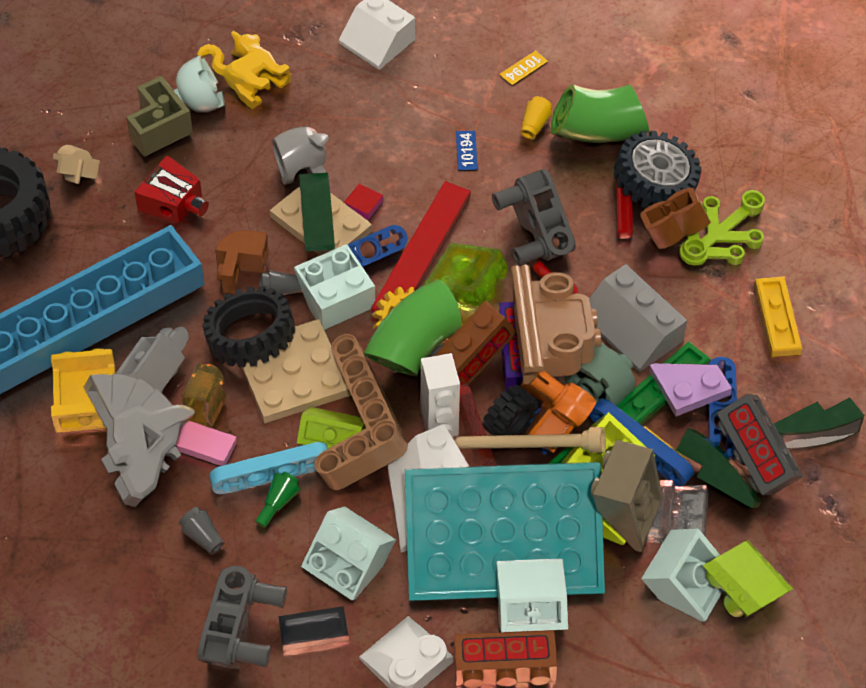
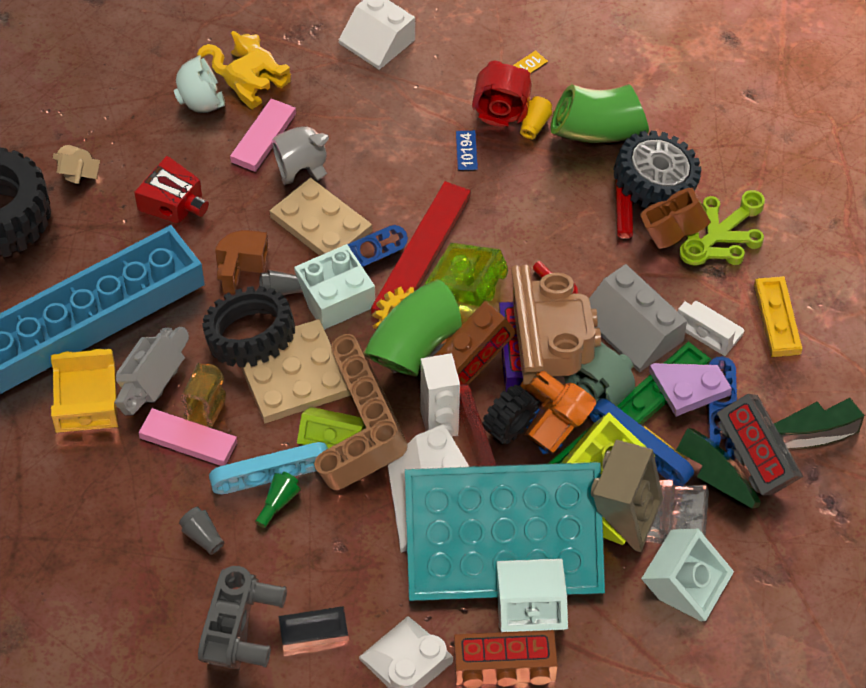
light grey animal [83,374,195,507] -> none
olive brick [126,75,193,157] -> none
dark green slope [299,172,335,252] -> none
light aqua slope [301,506,396,601] -> none
red tile [344,183,383,220] -> none
tan piece [455,427,606,453] -> none
dark grey piece [492,169,576,266] -> none
lime slope [703,540,793,617] -> none
none -> bright pink tile [230,98,296,172]
none -> red brick [472,60,532,127]
none -> white panel [678,301,744,356]

